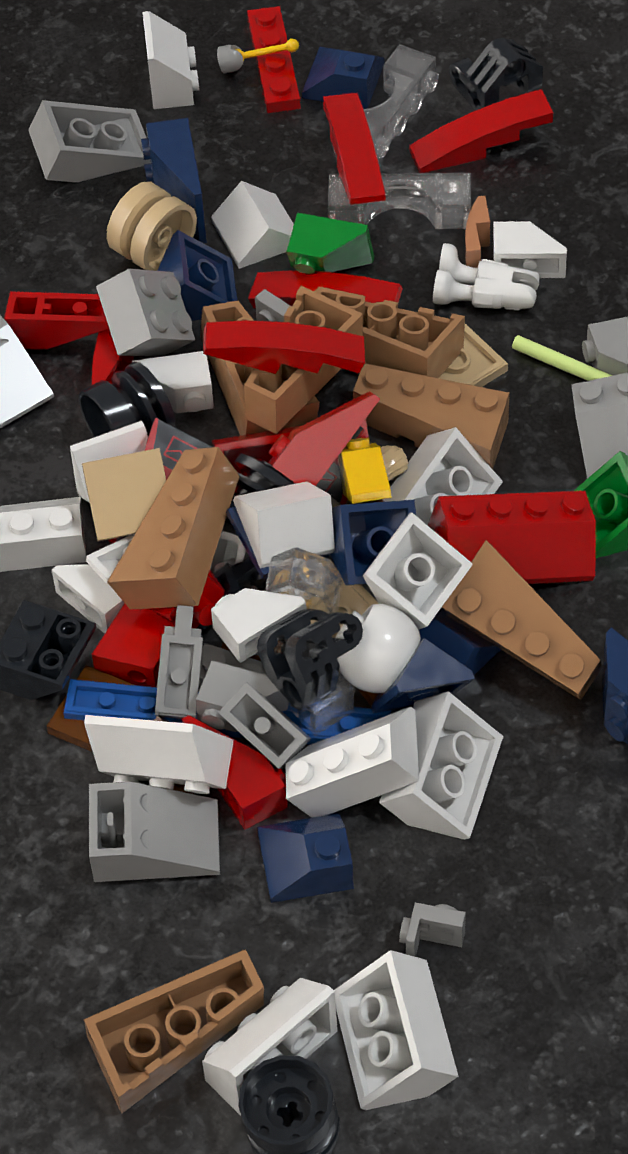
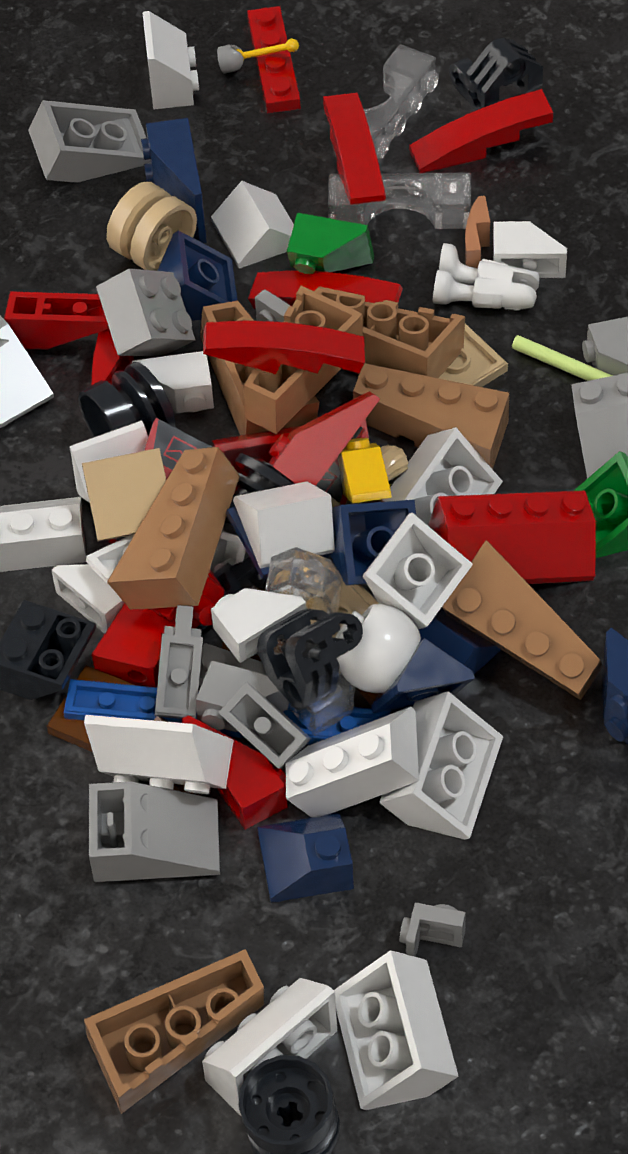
dark blue slope [302,47,385,109] -> none

